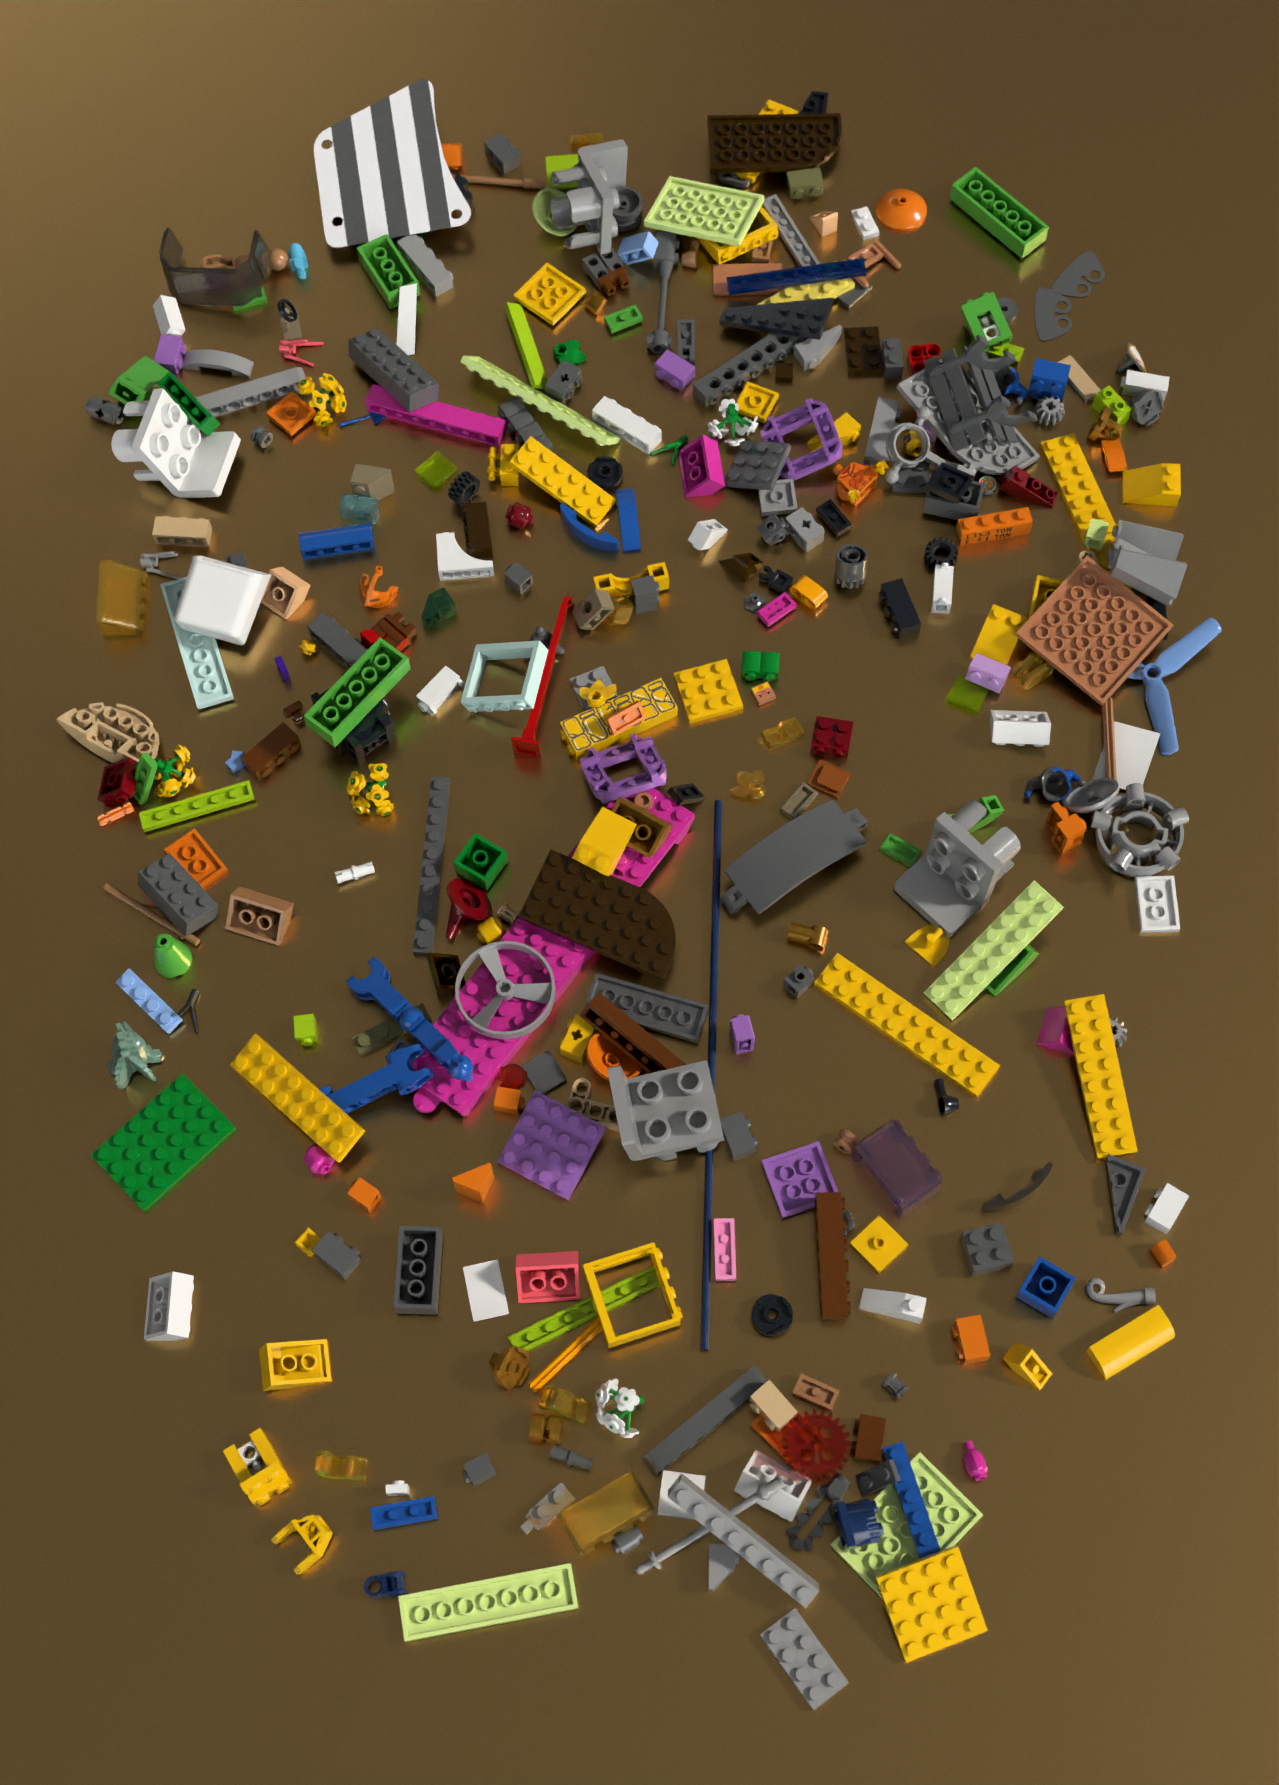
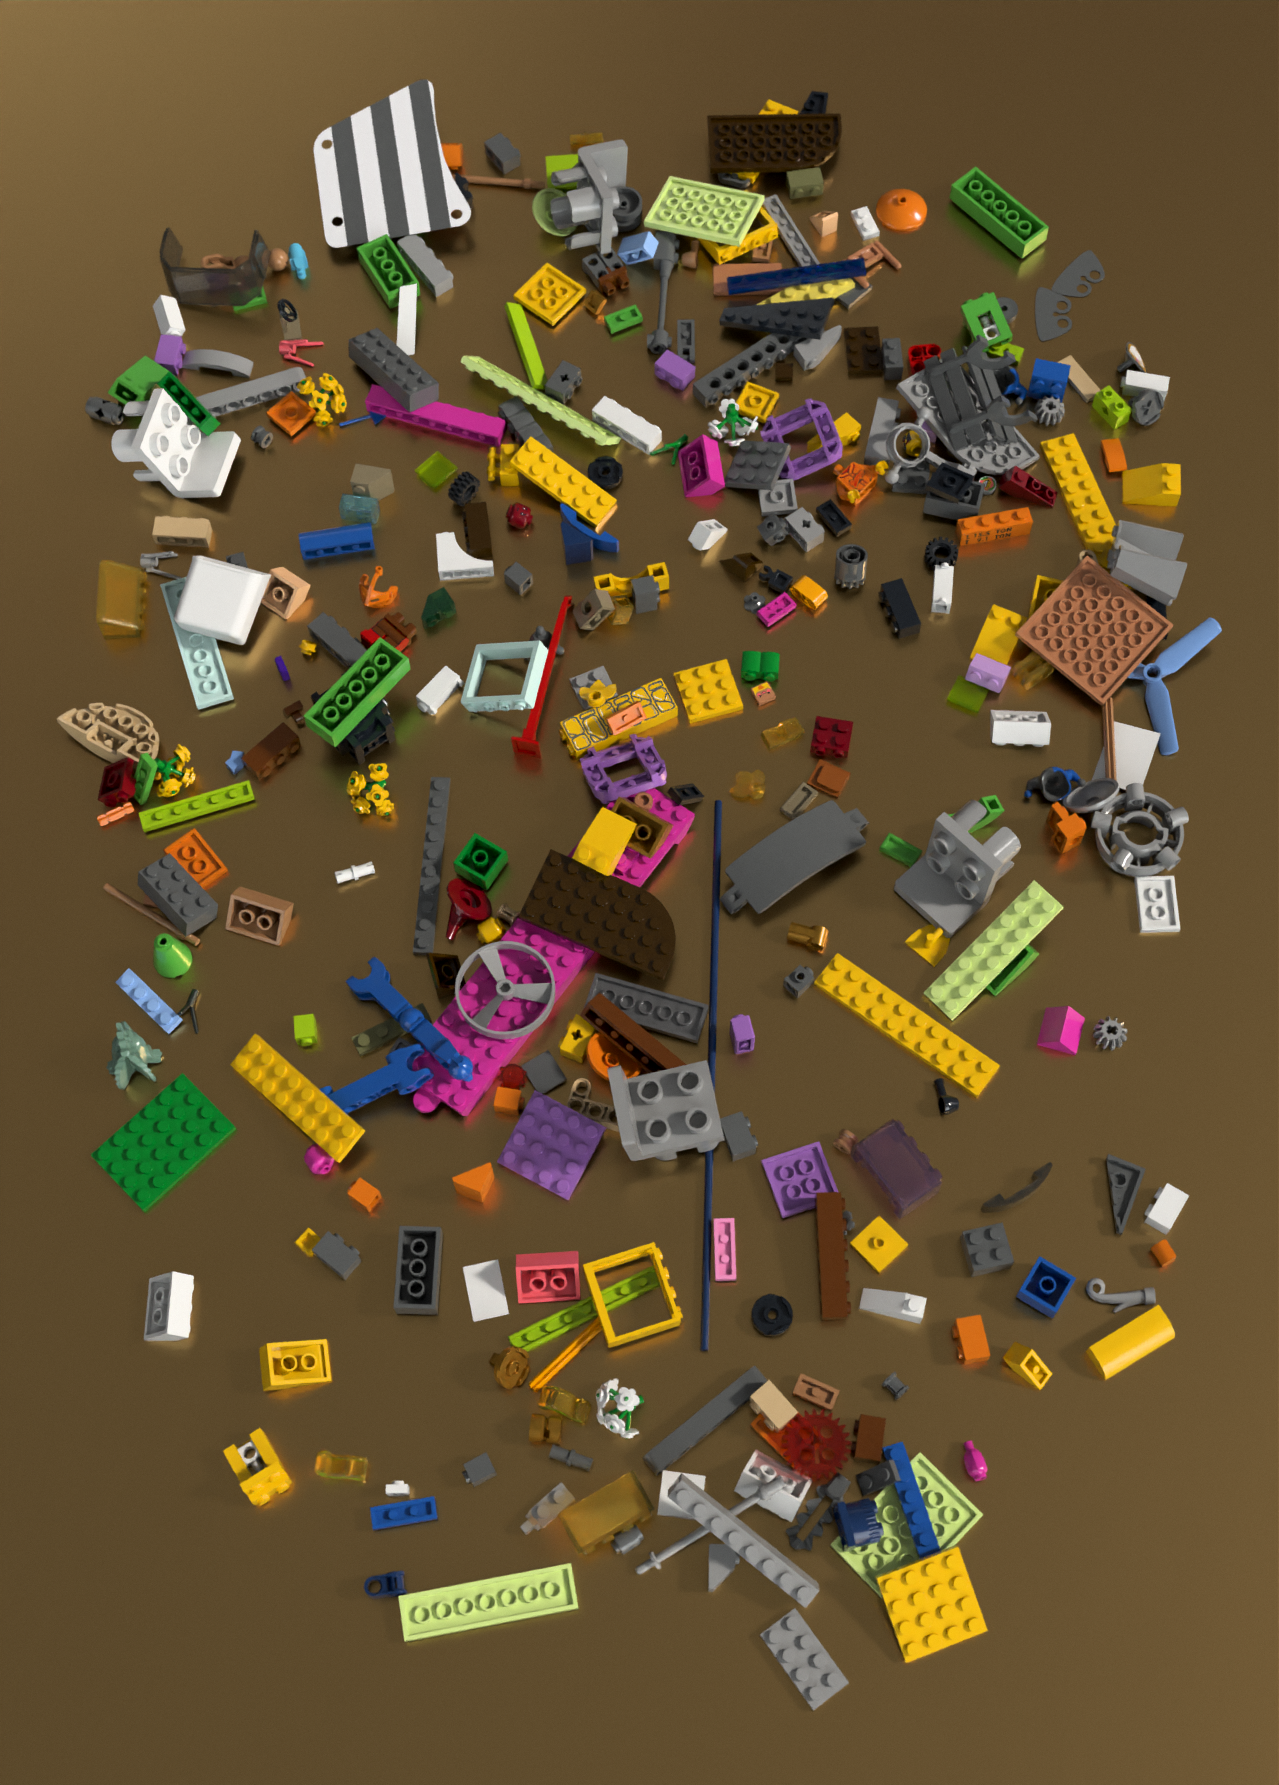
yellow piece [271,1515,333,1575] -> none
green plate [553,340,587,366] -> none
blue slope [616,488,641,553] -> none
yellow plate [1064,994,1138,1159] -> none
yellowish green brick [1084,518,1109,551] -> none
pearl gold tile [1087,406,1123,441] -> none
none -> dark blue slope [561,522,594,565]

